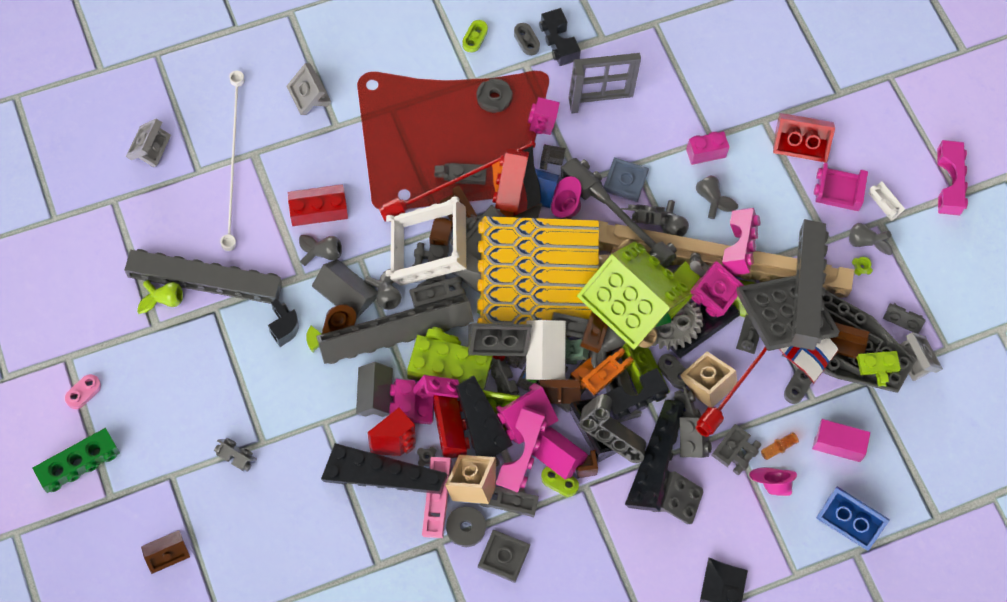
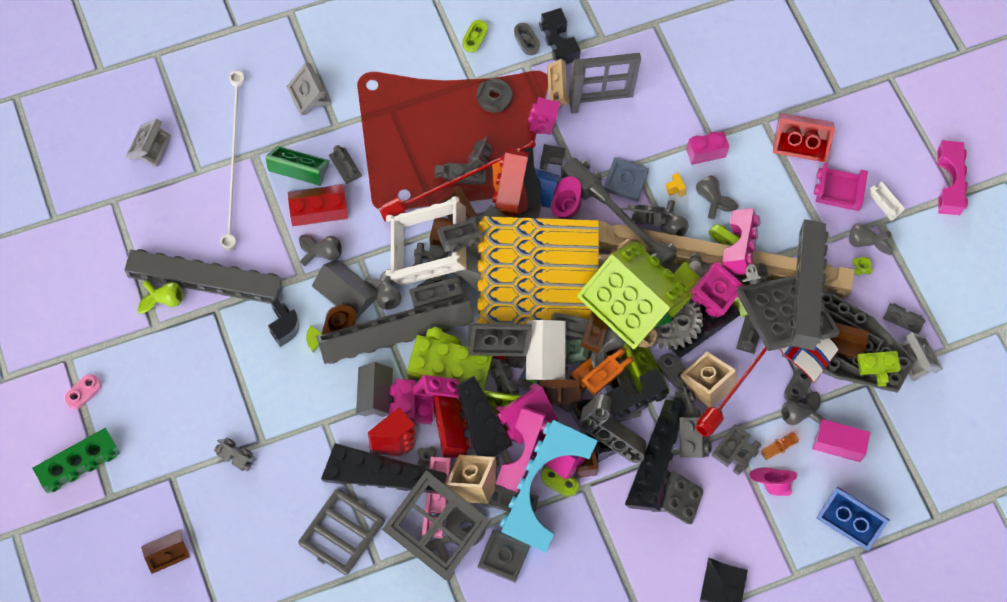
none -> green slope [265,146,330,186]
none -> dark grey bar [298,489,385,575]
none -> dark grey hinge [329,145,362,184]
none -> dark grey window [382,470,492,580]
none -> dark grey bracket [437,219,484,252]
none -> dark grey hinge [466,136,493,171]
none -> medium azure arch [500,420,597,553]
none -> tan plate [547,59,570,108]
none -> yellow tile [665,172,687,198]
none -> lime plate [708,224,741,246]
none -> dark grey hinge [742,263,773,284]
none -> dark grey piece [781,392,826,425]

